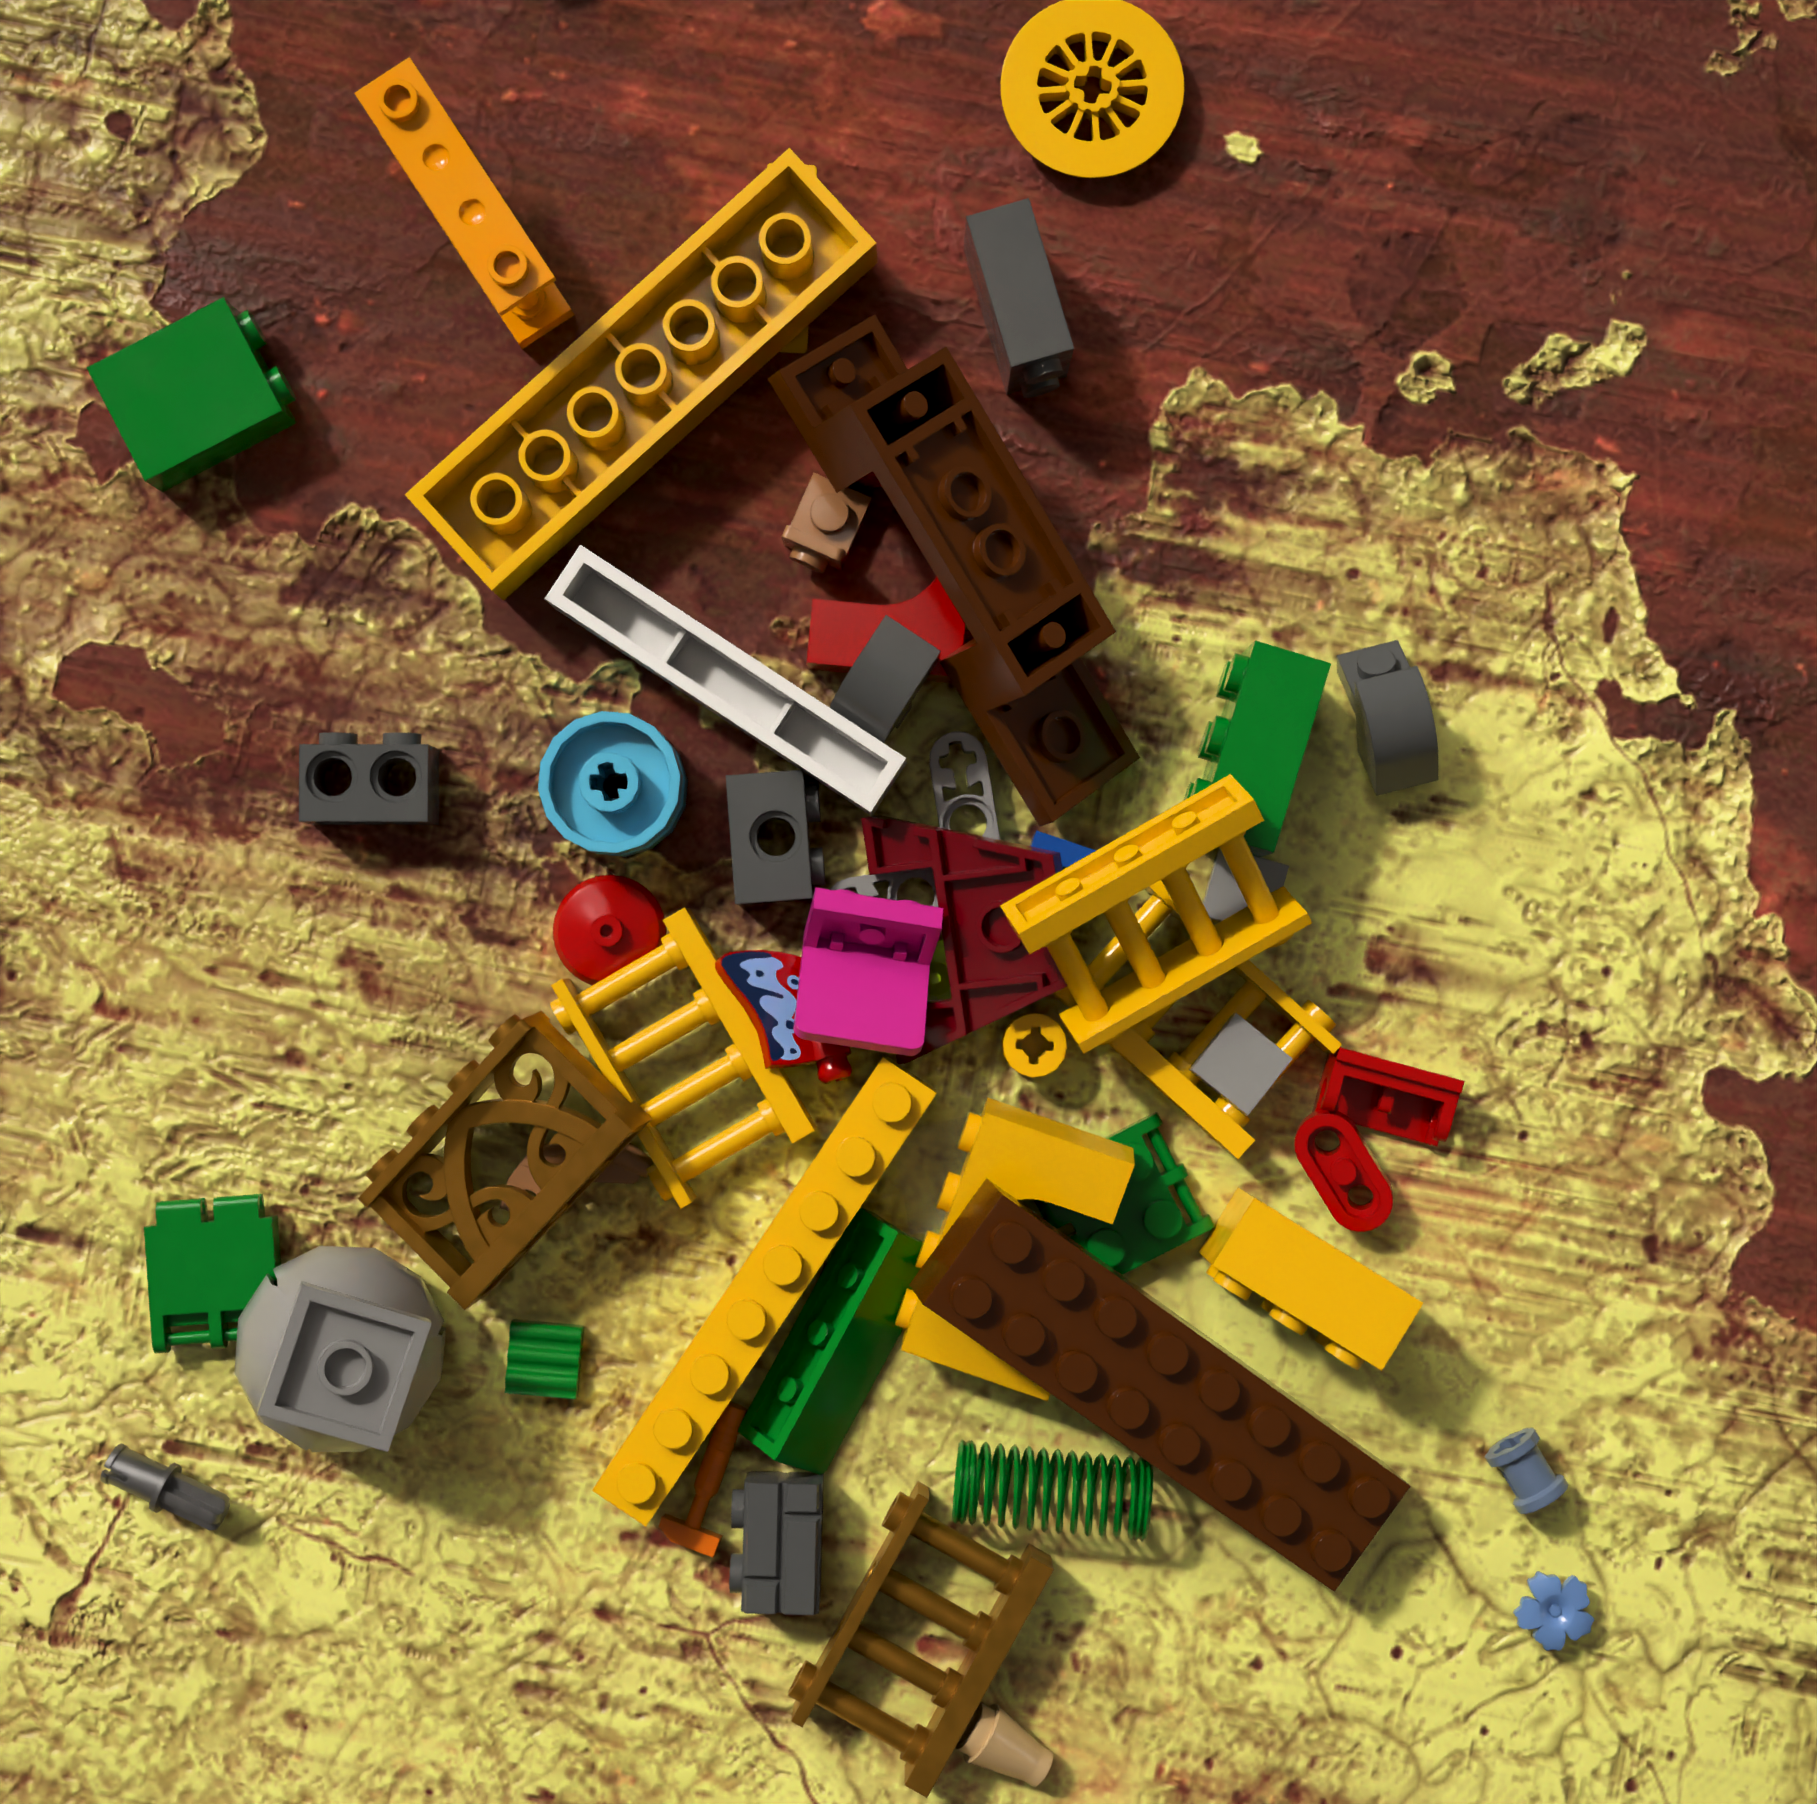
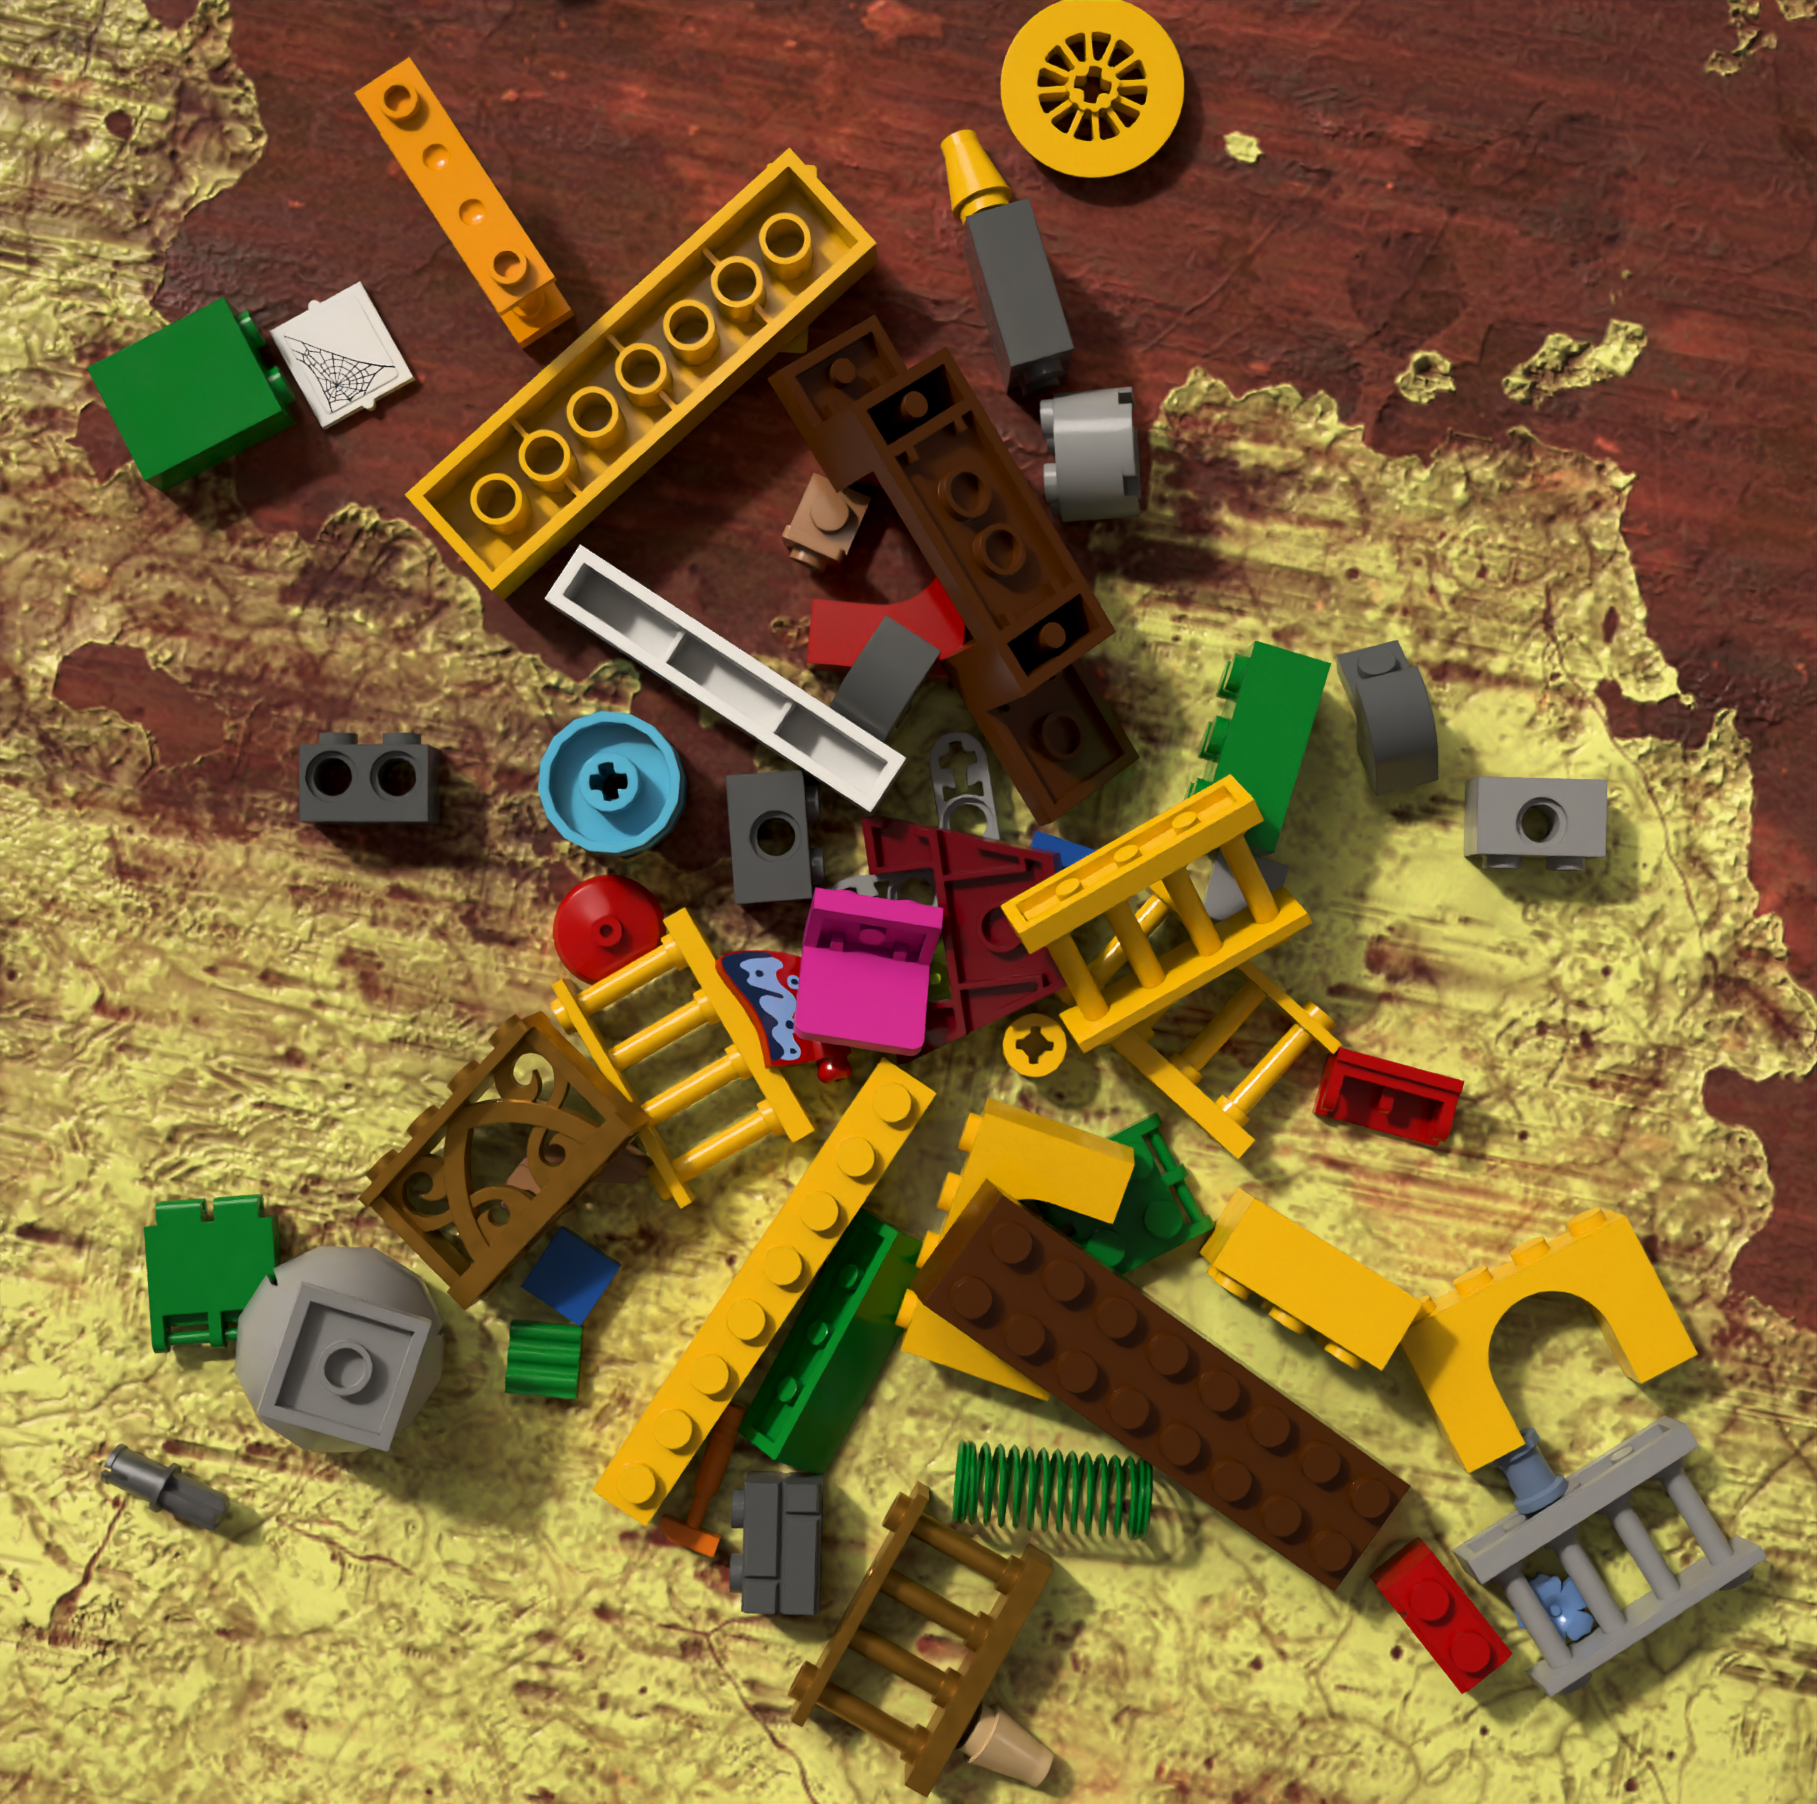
light grey piece [1189,1013,1293,1116] -> none
red plate [1294,1109,1393,1232] -> none
none -> white piece [269,281,415,430]
none -> blue piece [521,1225,622,1327]
none -> yellow cone [940,130,1012,228]
none -> light grey brick [1040,387,1141,522]
none -> red brick [1369,1537,1513,1694]
none -> yellow arch [1396,1207,1698,1474]
none -> light grey fence [1452,1415,1767,1697]
none -> light grey brick [1464,776,1608,871]

